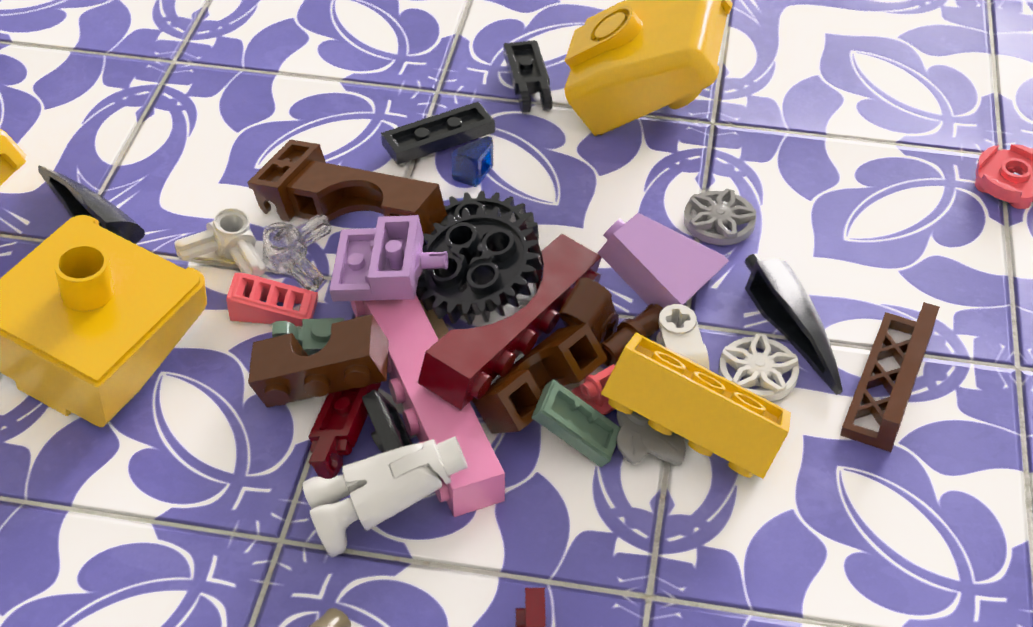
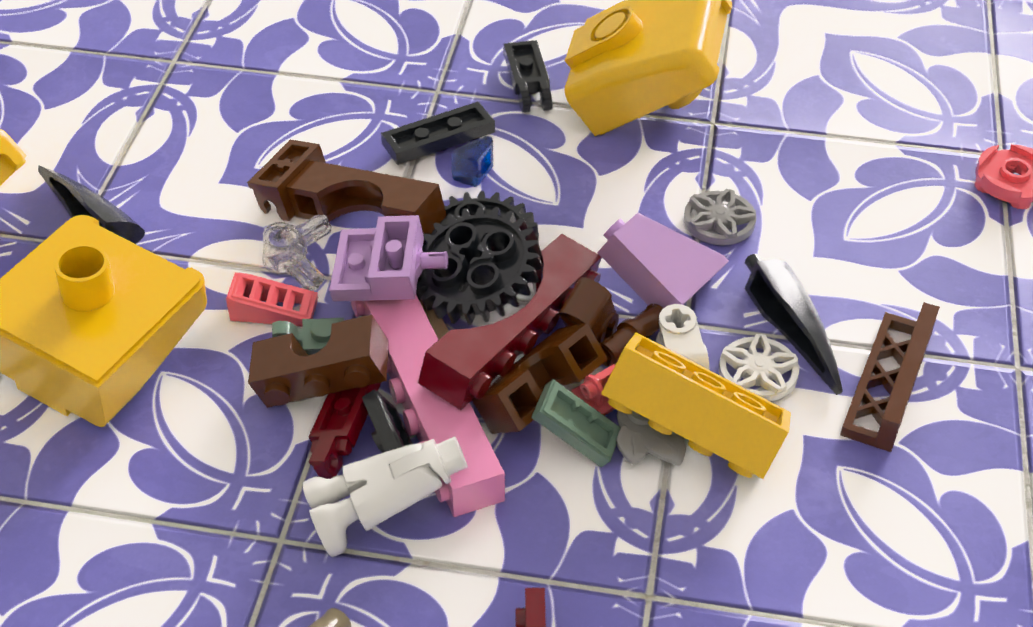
white axle [174,207,266,277] -> none

